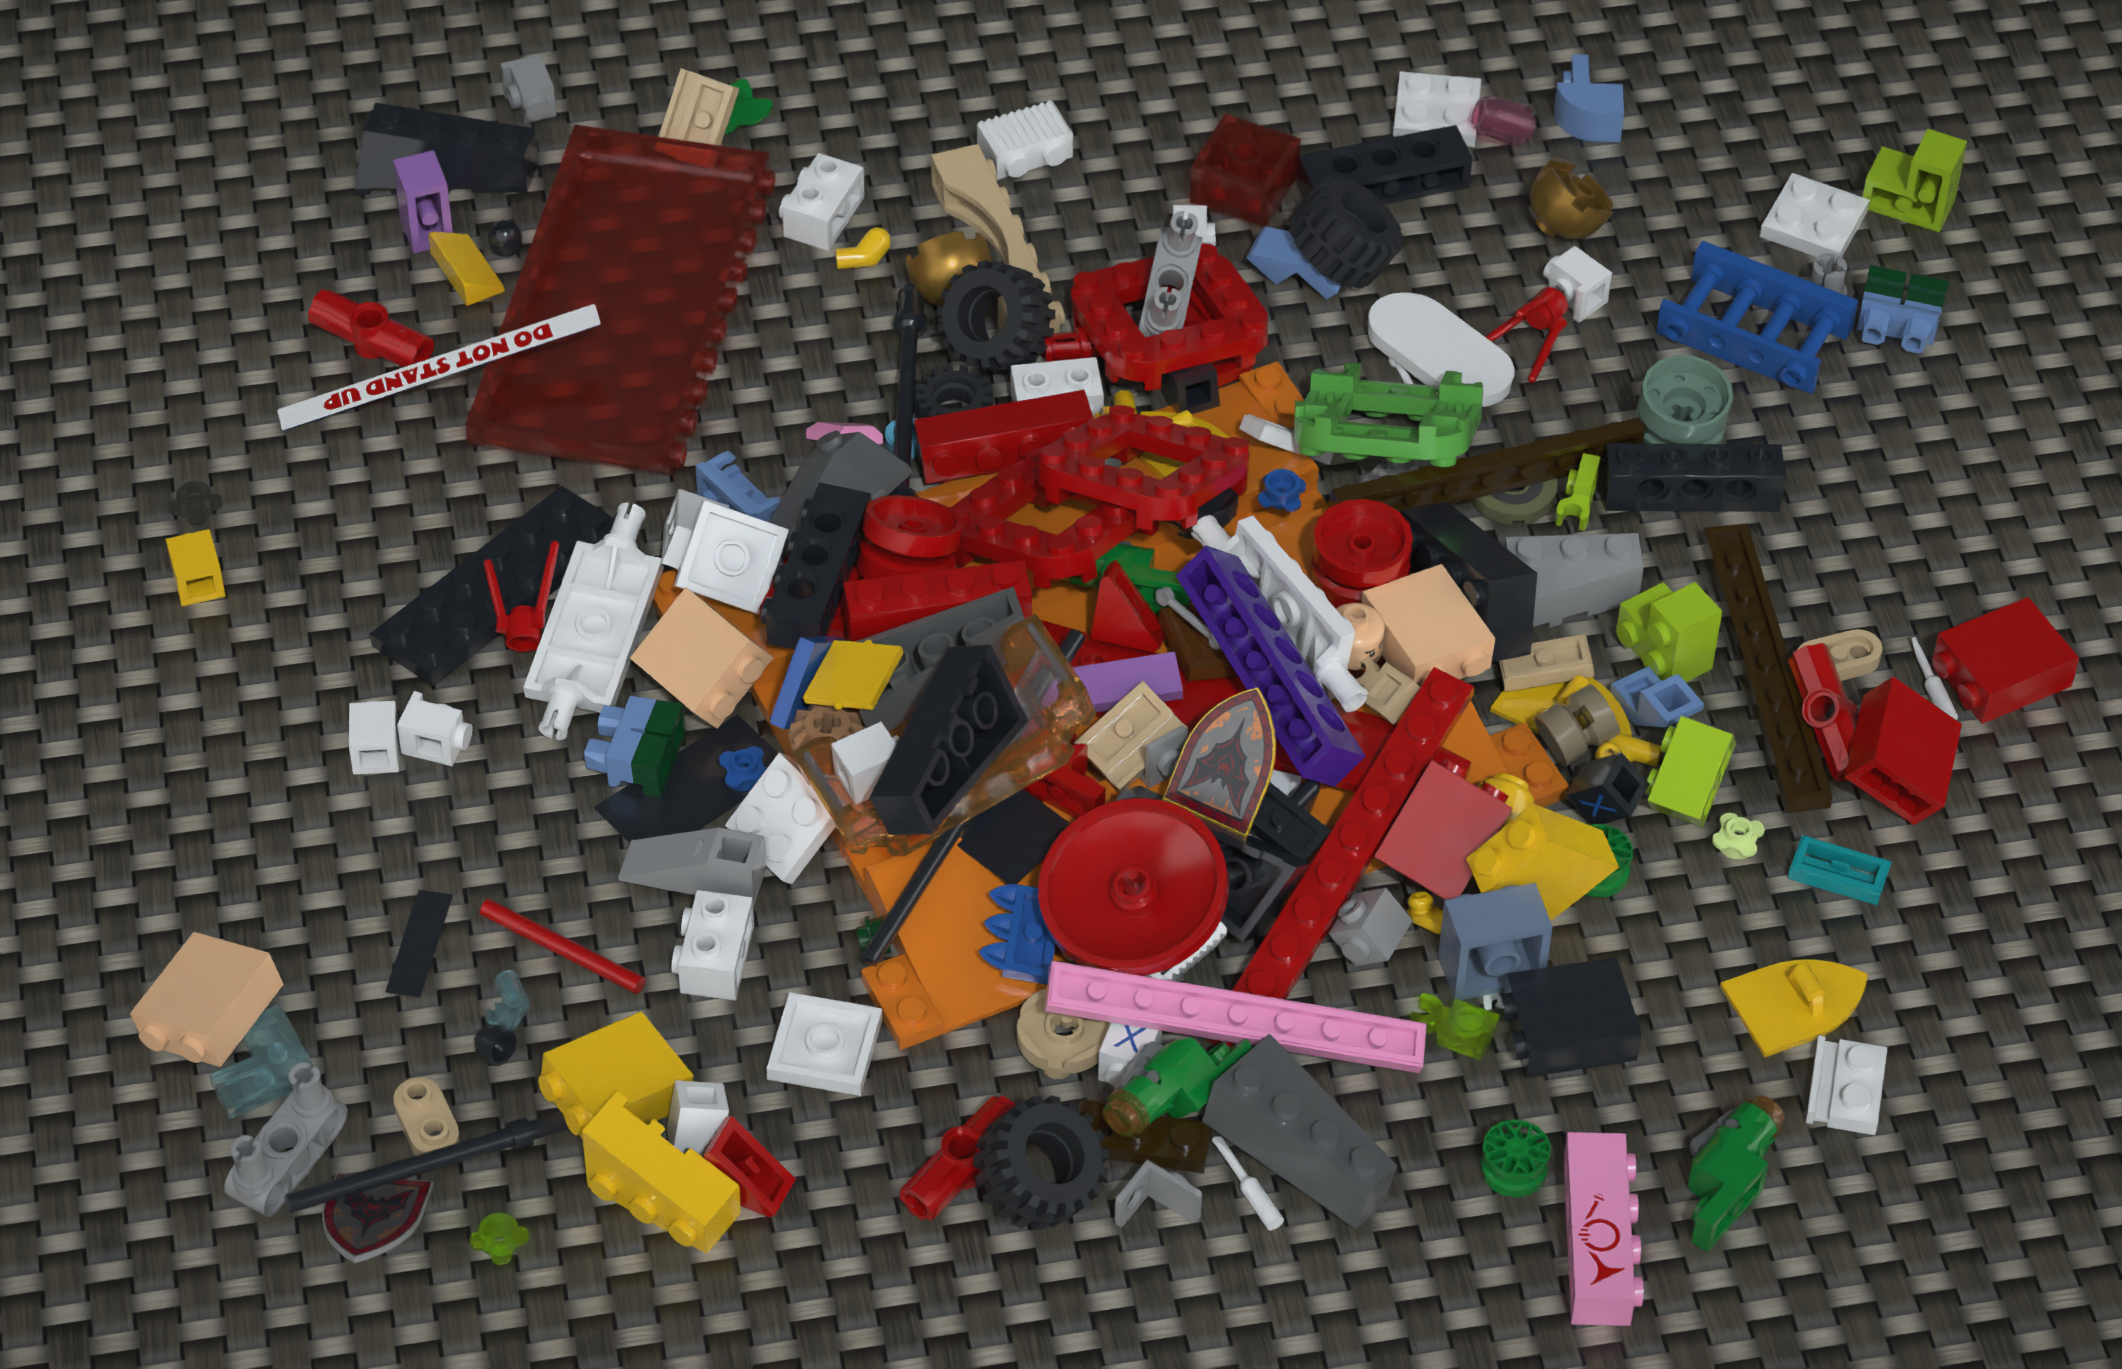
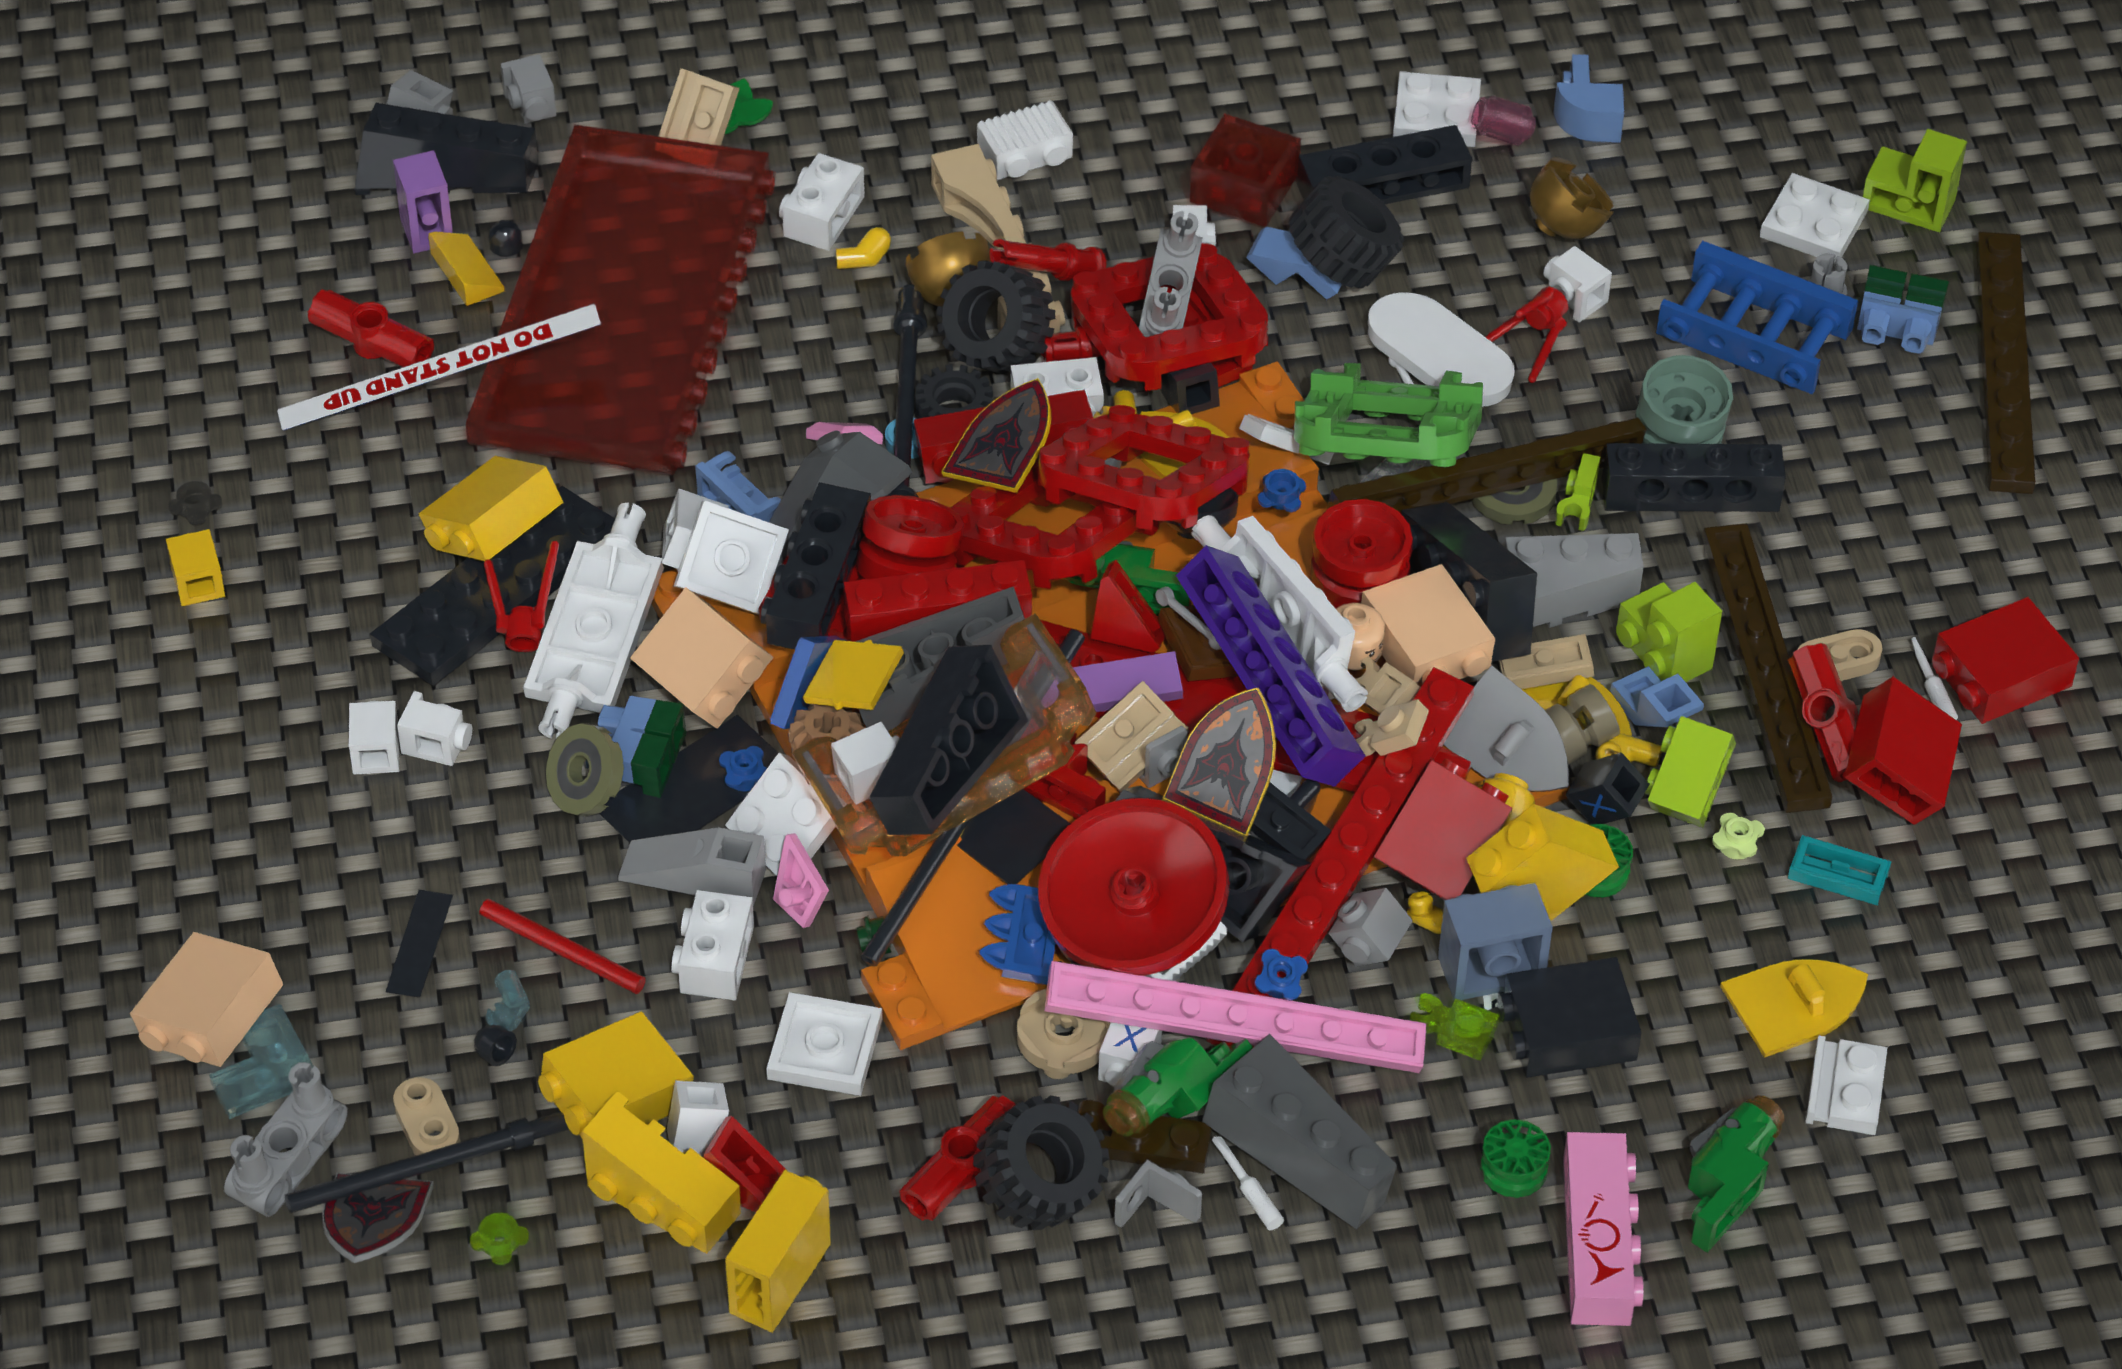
none -> light grey brick [387,70,453,115]
none -> yellow brick [418,456,564,561]
none -> olive tile [546,723,624,816]
none -> yellow brick [725,1170,831,1333]
none -> bright pink piece [773,833,829,928]
none -> shield [941,378,1051,493]
none -> red pin [989,239,1107,281]
none -> blue plate [1255,949,1308,1000]
none -> tan plate [1354,699,1429,757]
none -> light grey shield [1443,666,1569,792]
none -> dark brown plate [1976,232,2035,494]

